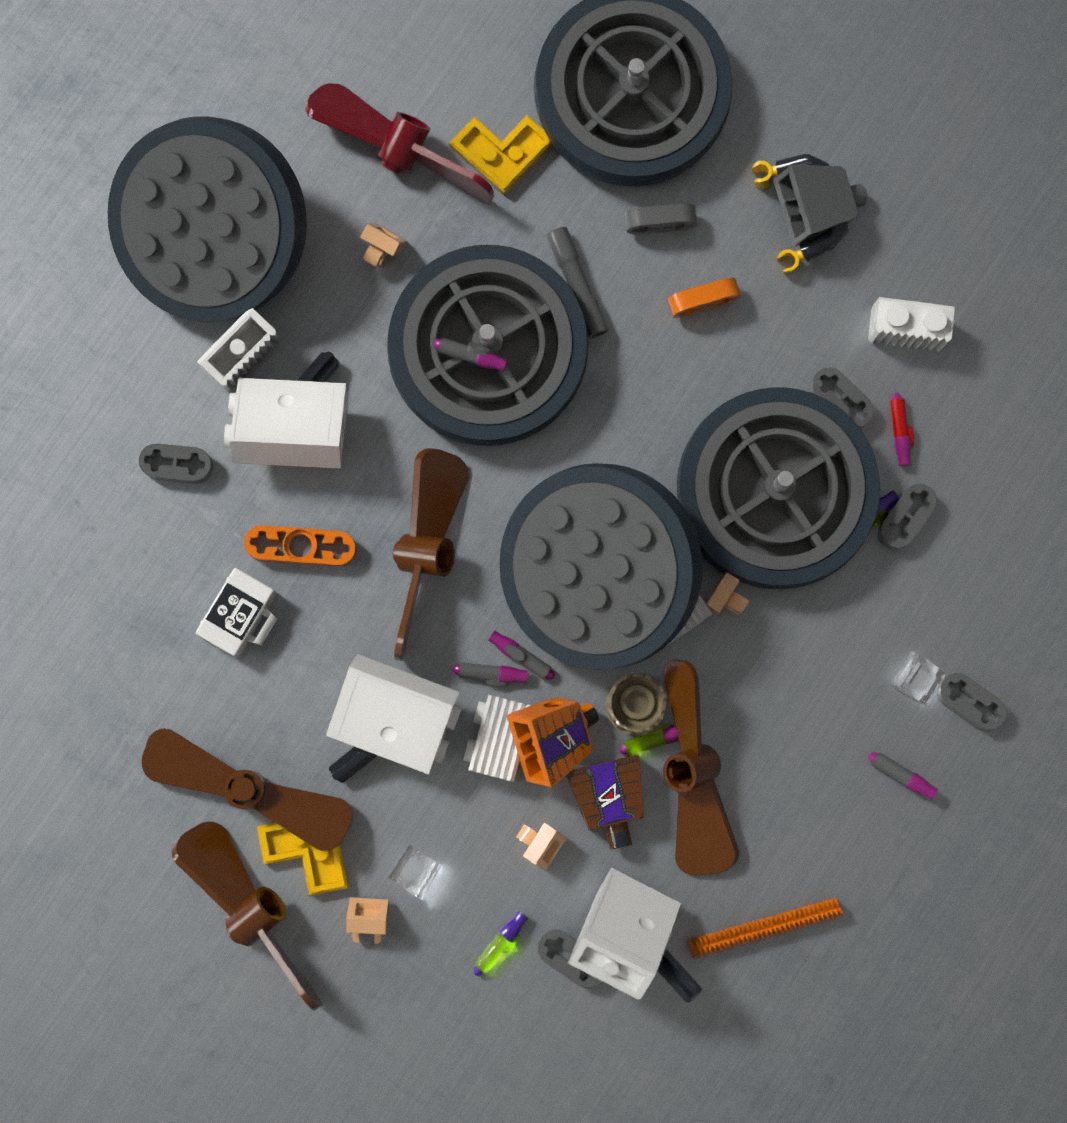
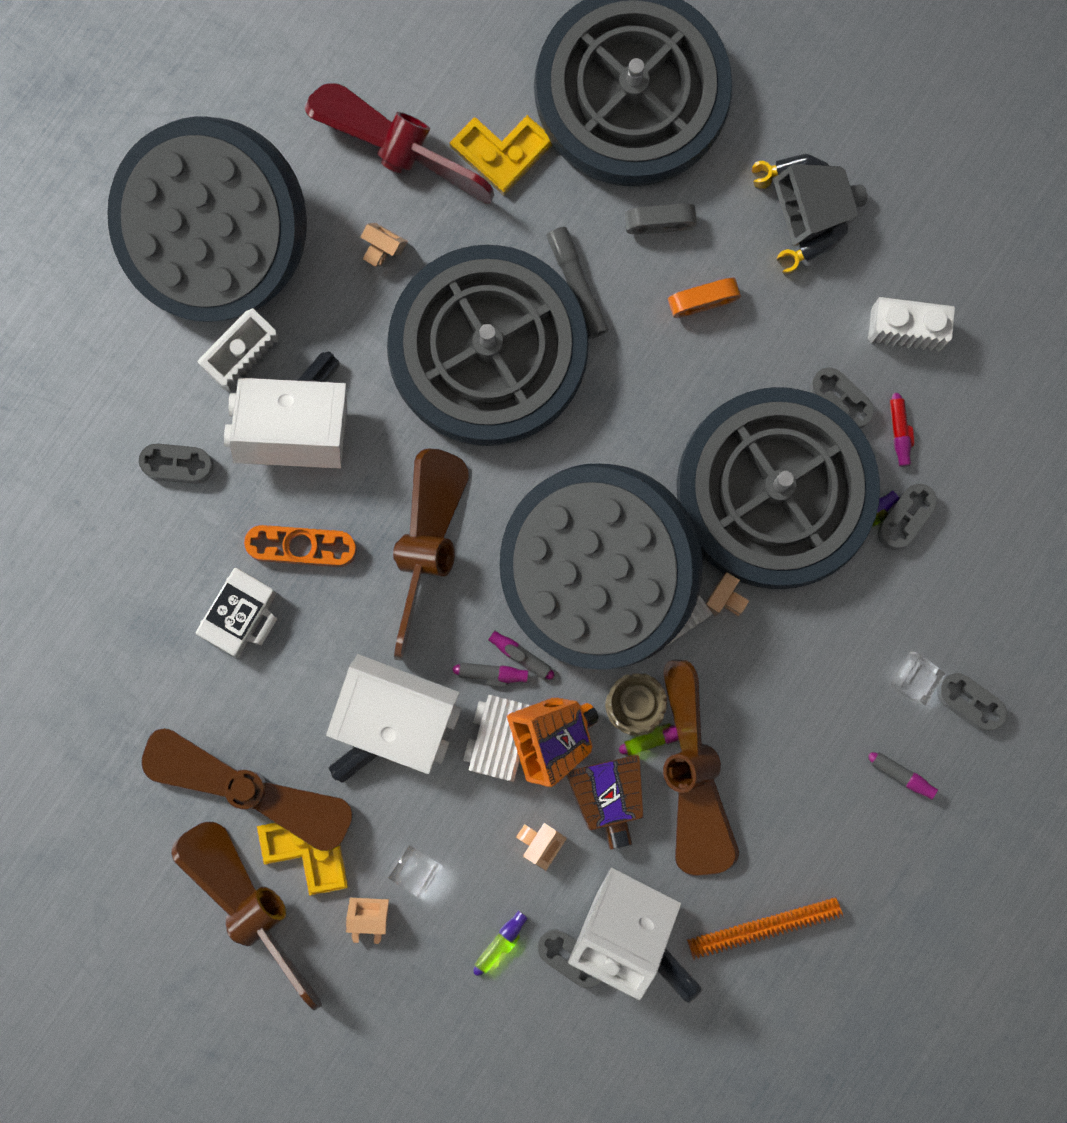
dark grey piece [433,338,507,372] -> none

